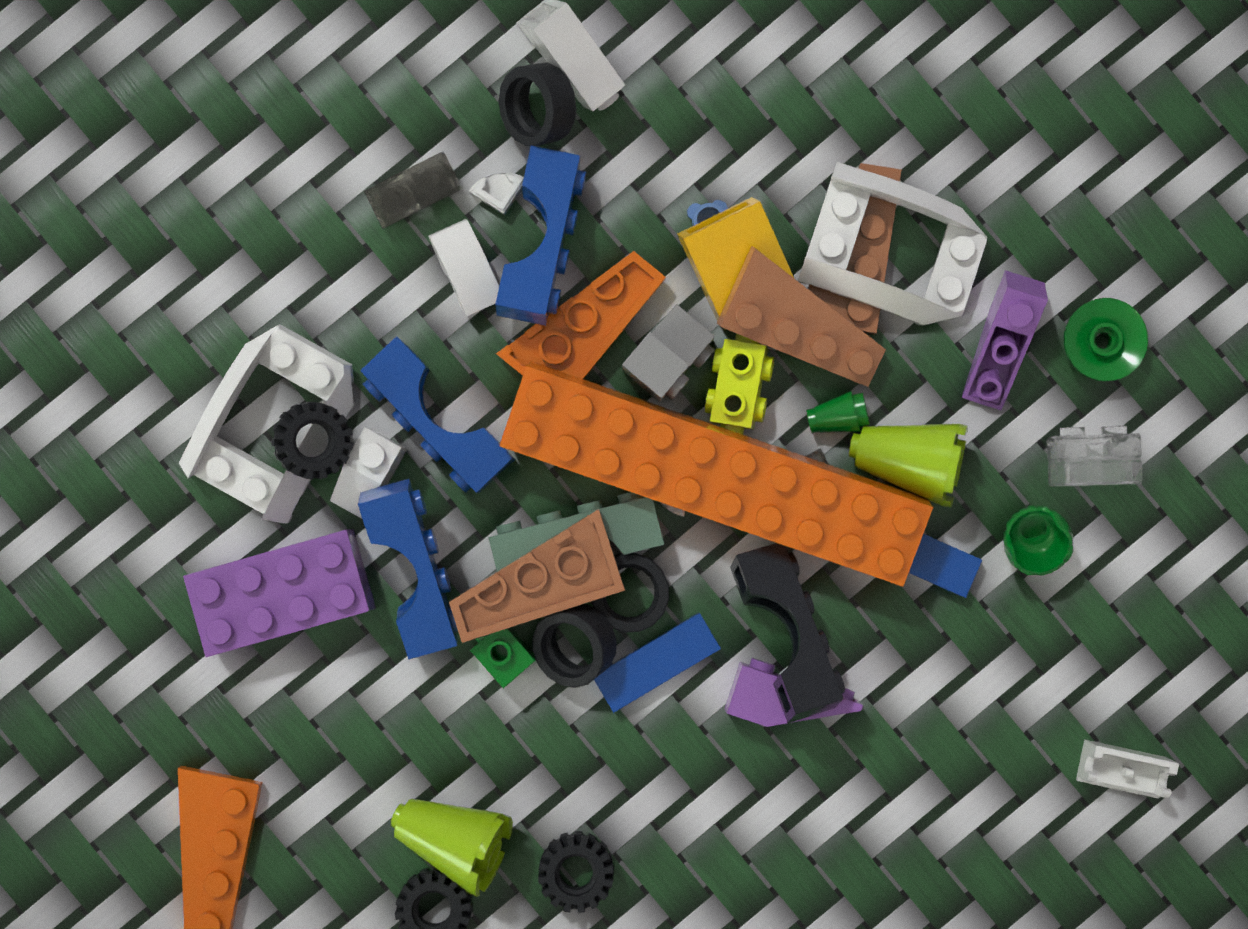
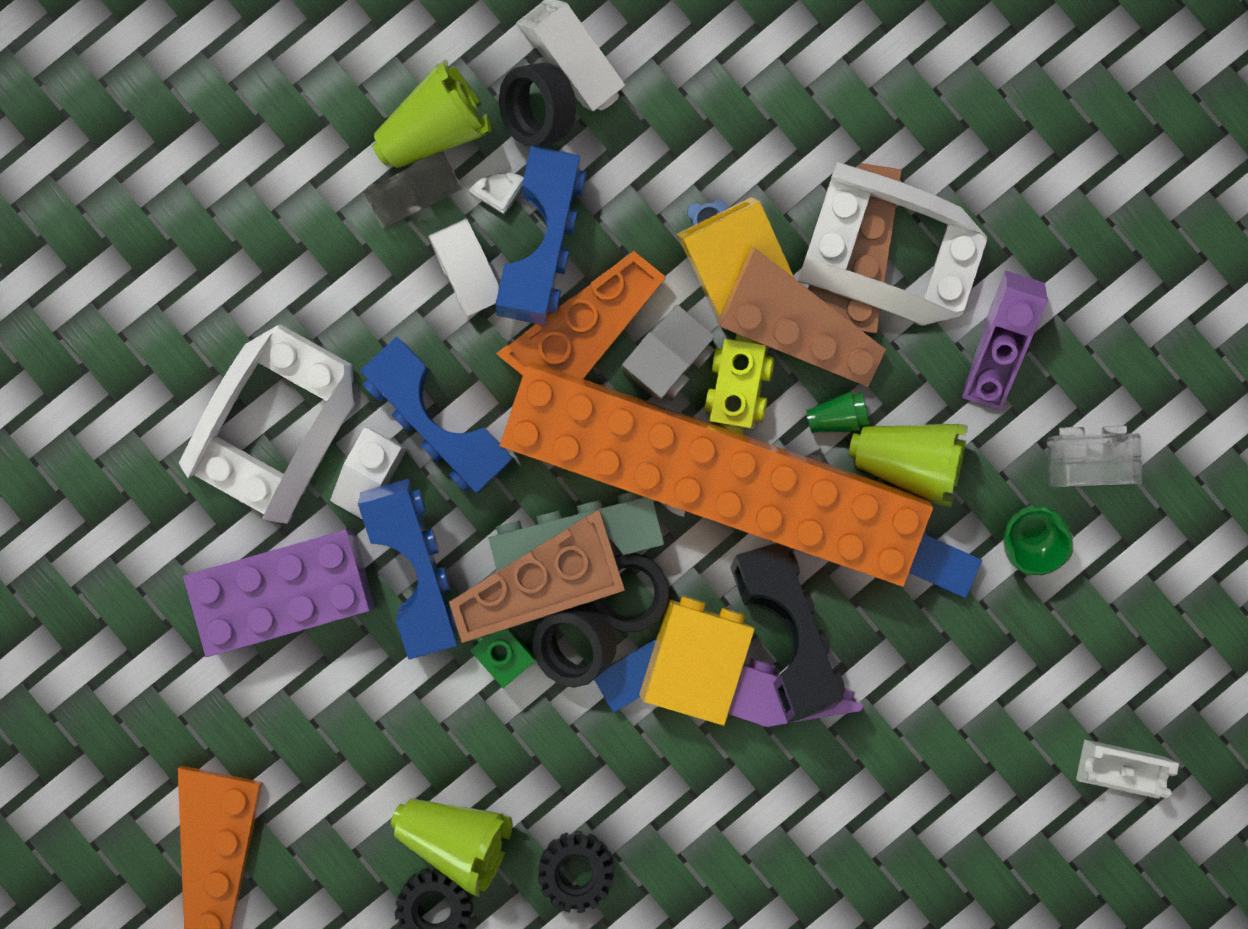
black tyre [271,402,353,480] -> none
green dish [1064,298,1148,381] -> none
none -> lime cone [372,60,492,168]
none -> yellow brick [639,596,755,726]

